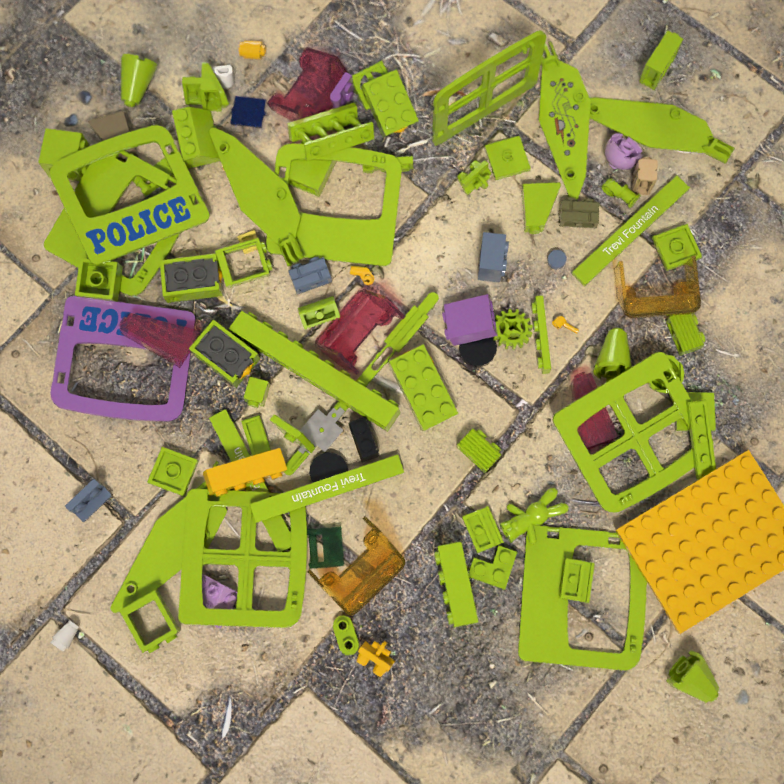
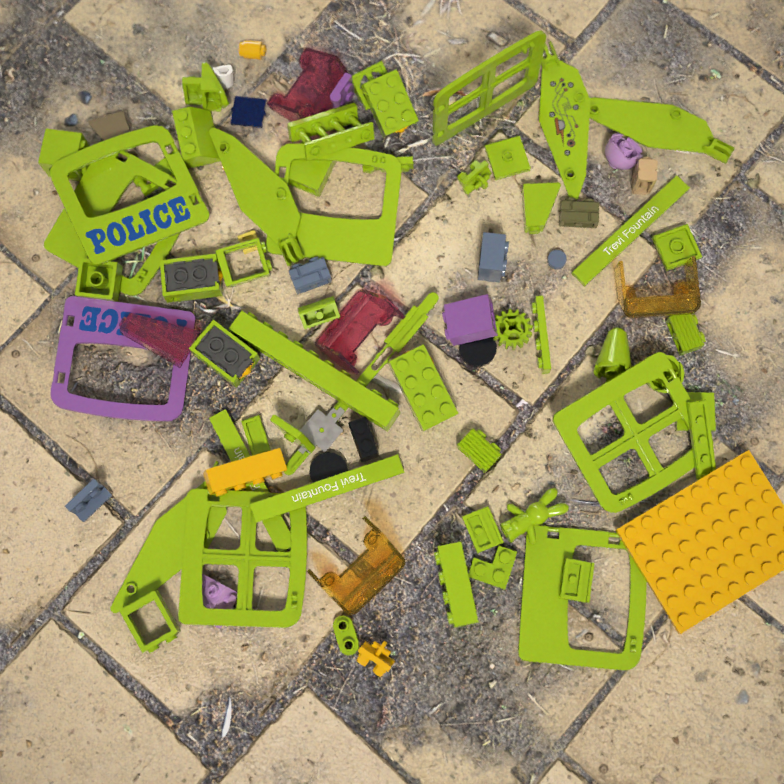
white cone [50,620,79,652] -> none
lime cone [121,54,157,108] -> none
lime plate [147,447,199,497] -> none
lime brick [243,377,270,408] -> none
clear green plate [307,527,345,569] -> none
yellow arm [350,266,374,285] -> none
yellow hand [552,316,579,334] -> none
clear pink slope [571,372,618,450] -> none
lime connector [601,178,641,208] -> none
lime window [639,30,683,91] -> none
lime cone [666,651,719,703] -> none

